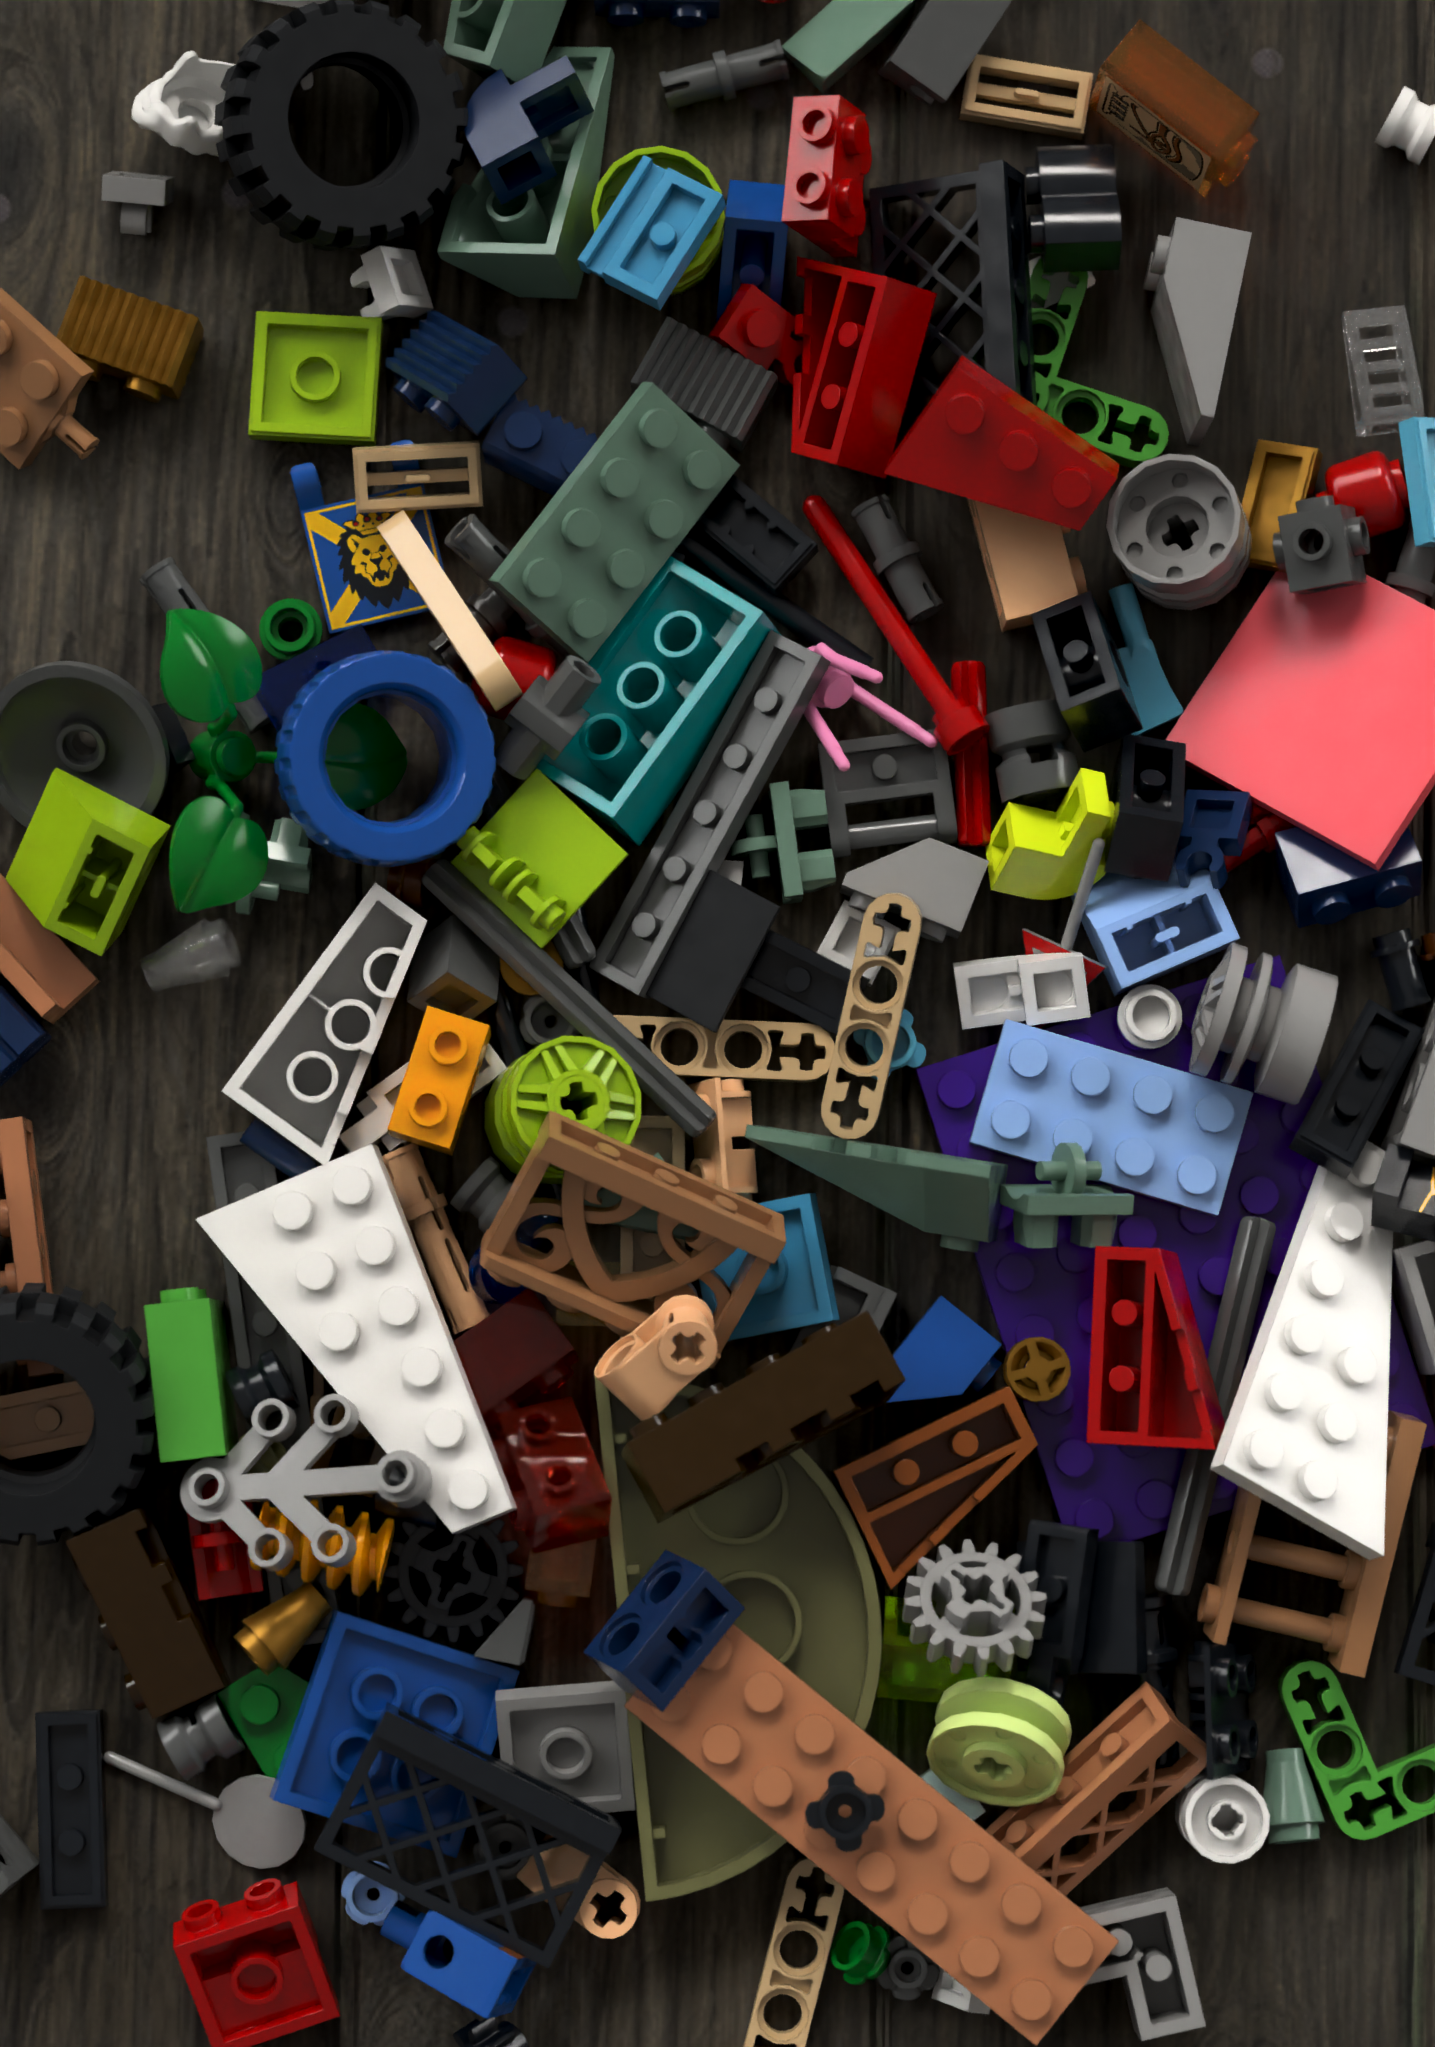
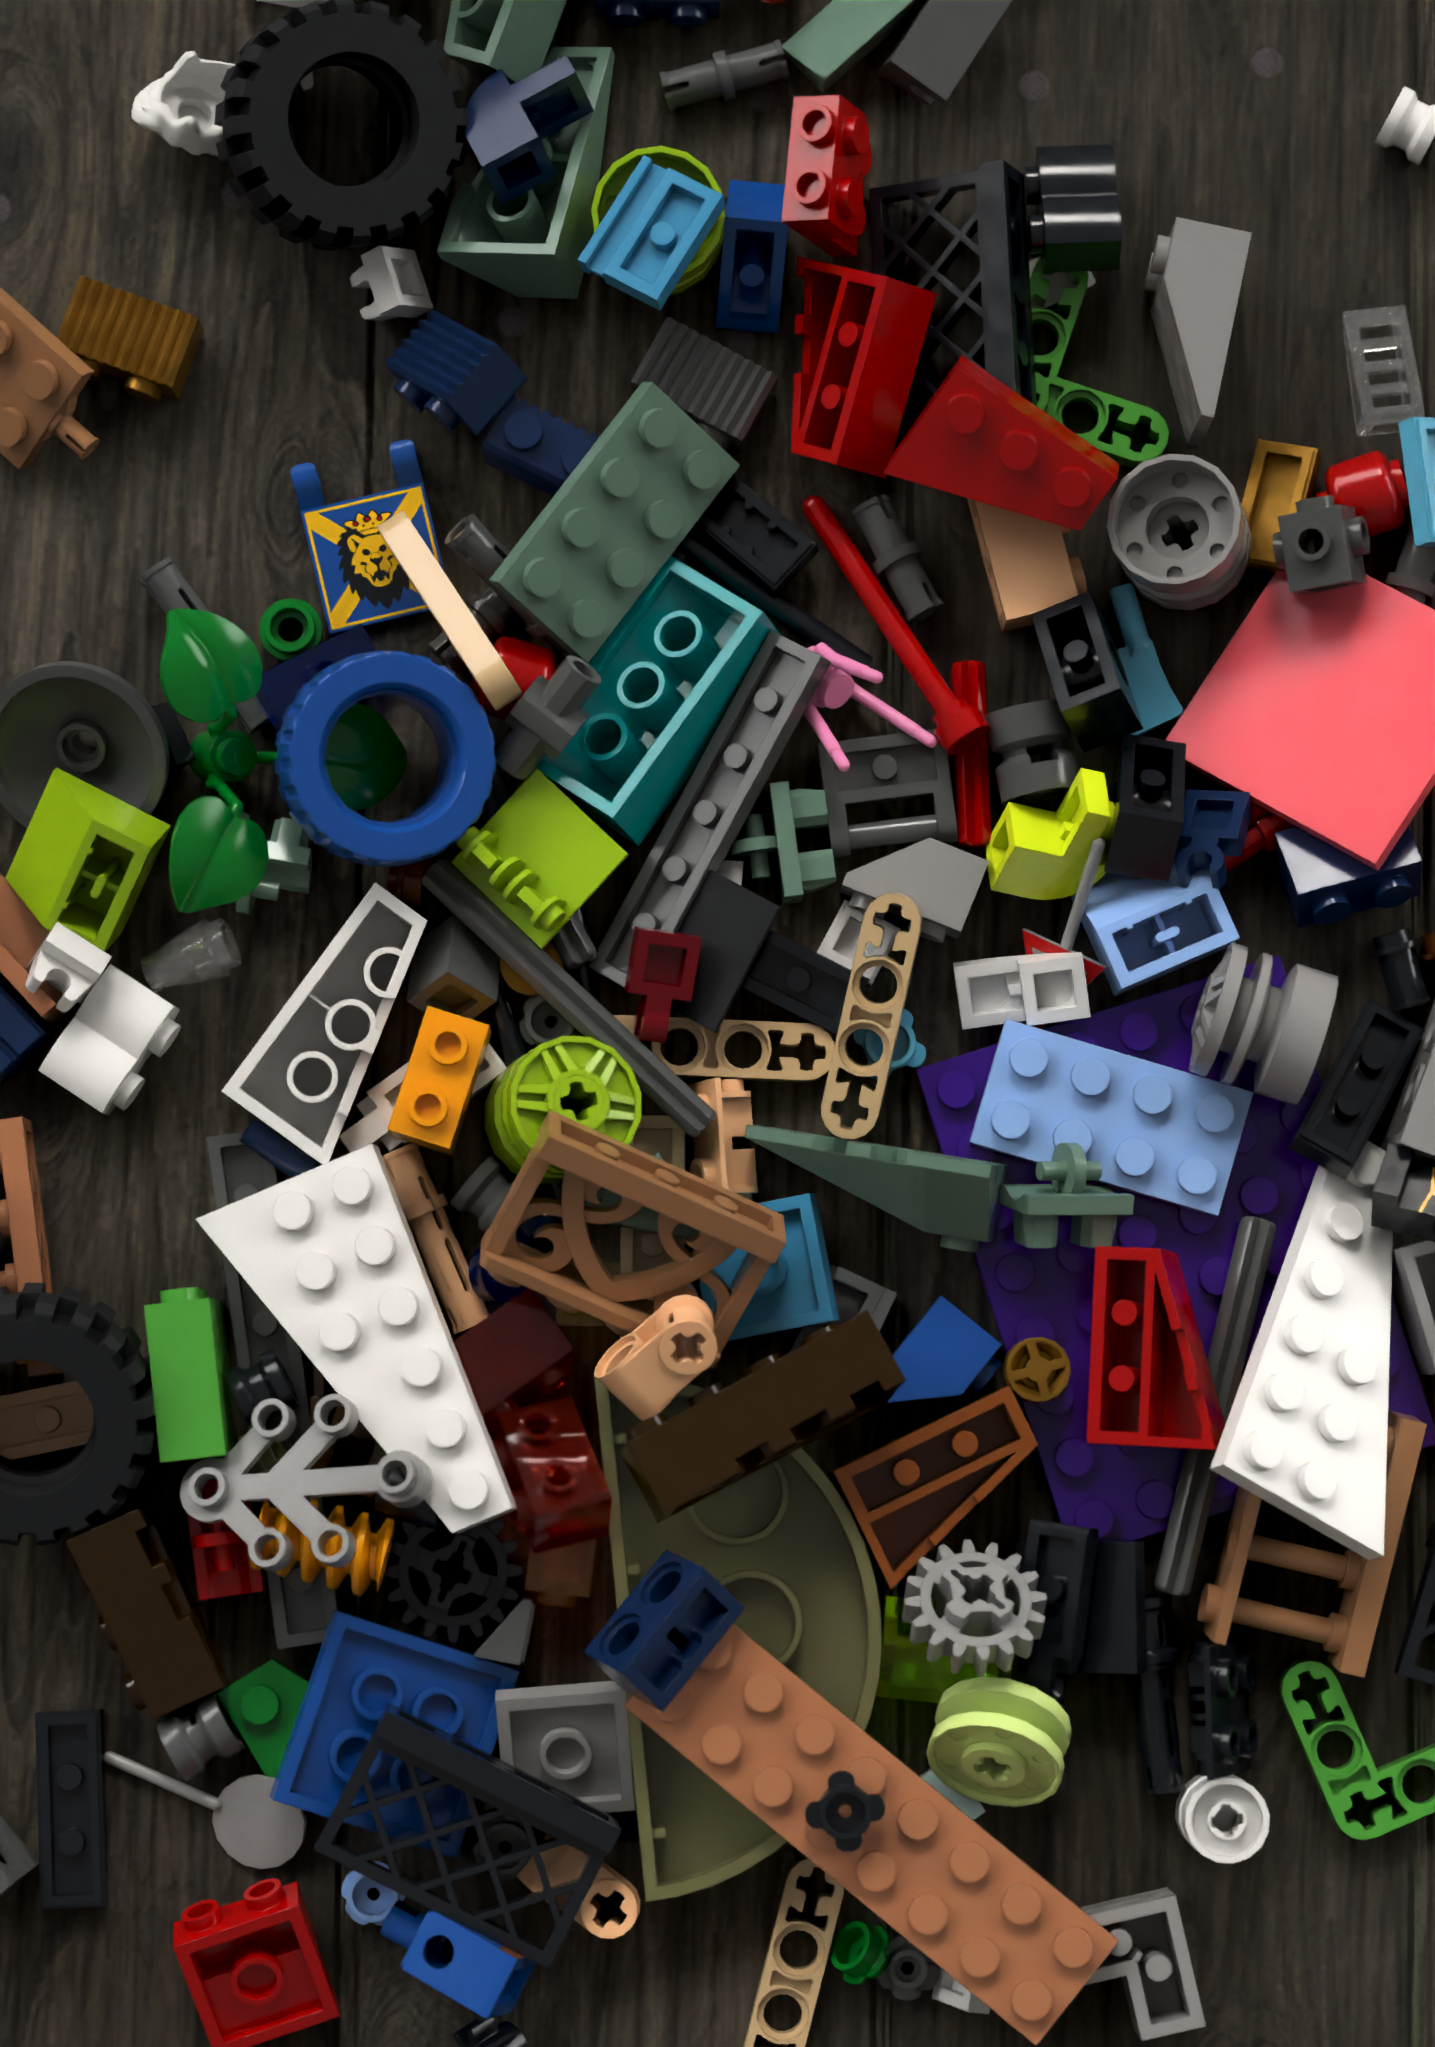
light grey tile [101,171,175,235] -> none
pearl gold cone [233,1583,333,1676] -> none
lime plate [248,311,384,446] -> none
tan tile [352,441,483,513] -> none
red plate [709,284,803,388] -> none
tan tile [959,54,1094,140] -> none
nougat fence [985,1682,1207,1896] -> none
clear orange brick [1089,19,1260,198] -> none
white plate [1117,984,1182,1049] -> none
sand green cone [1263,1748,1325,1845] -> none
none -> white tile [25,922,112,1012]
none -> white brick [38,964,181,1115]
none -> dark red plate [624,926,702,1043]

